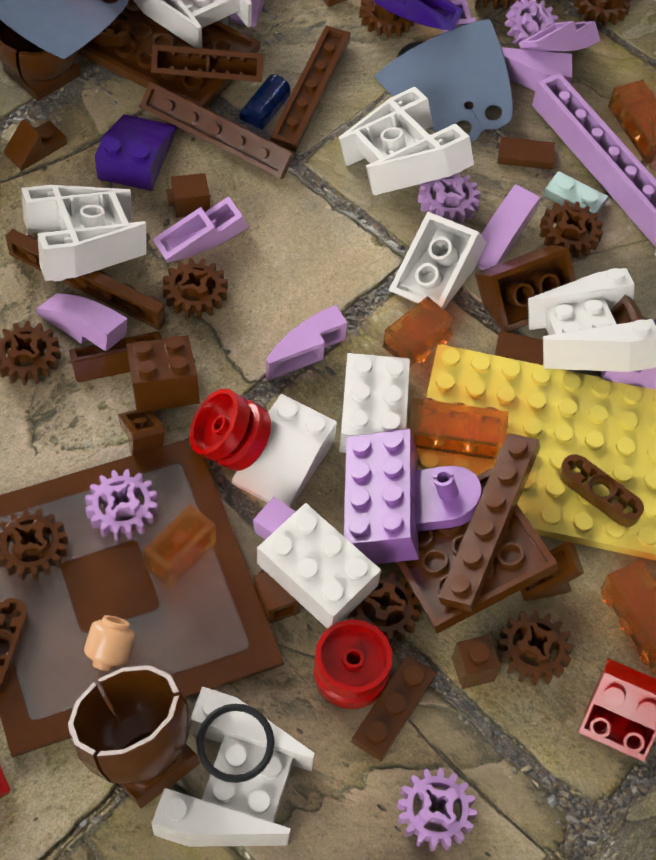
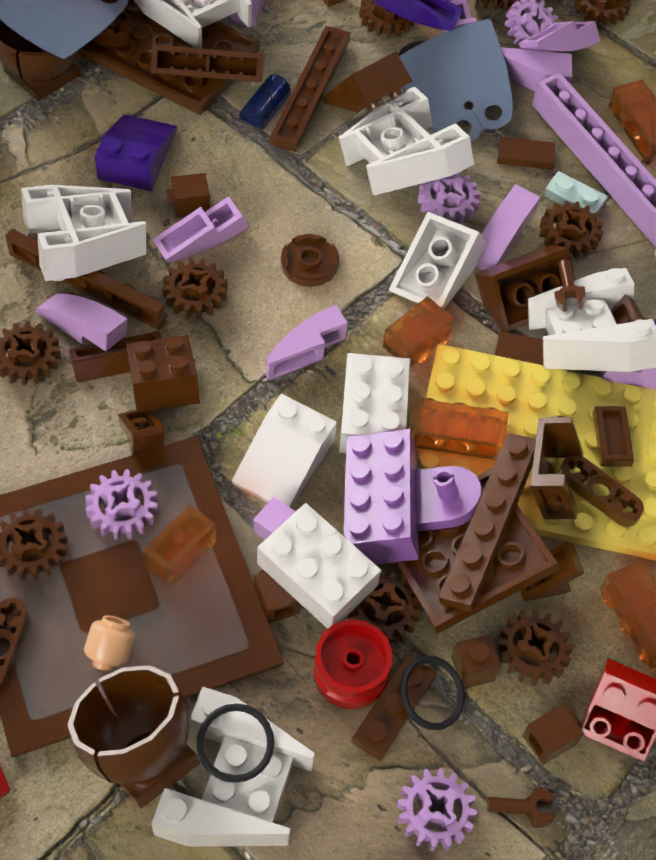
reddish brown slope [4,119,67,171] -> none
reddish brown plate [139,81,295,179] -> none
red wheel [189,389,271,471] -> none
none -> reddish brown tile [281,234,339,287]
none -> reddish brown slope [322,51,412,113]
none -> black tyre [400,656,464,730]
none -> reddish brown bar [487,788,556,828]
none -> reddish brown brick [523,704,584,765]
none -> reddish brown panel [530,416,583,519]
none -> reddish brown bar [554,259,586,312]
none -> reddish brown tile [593,406,634,467]

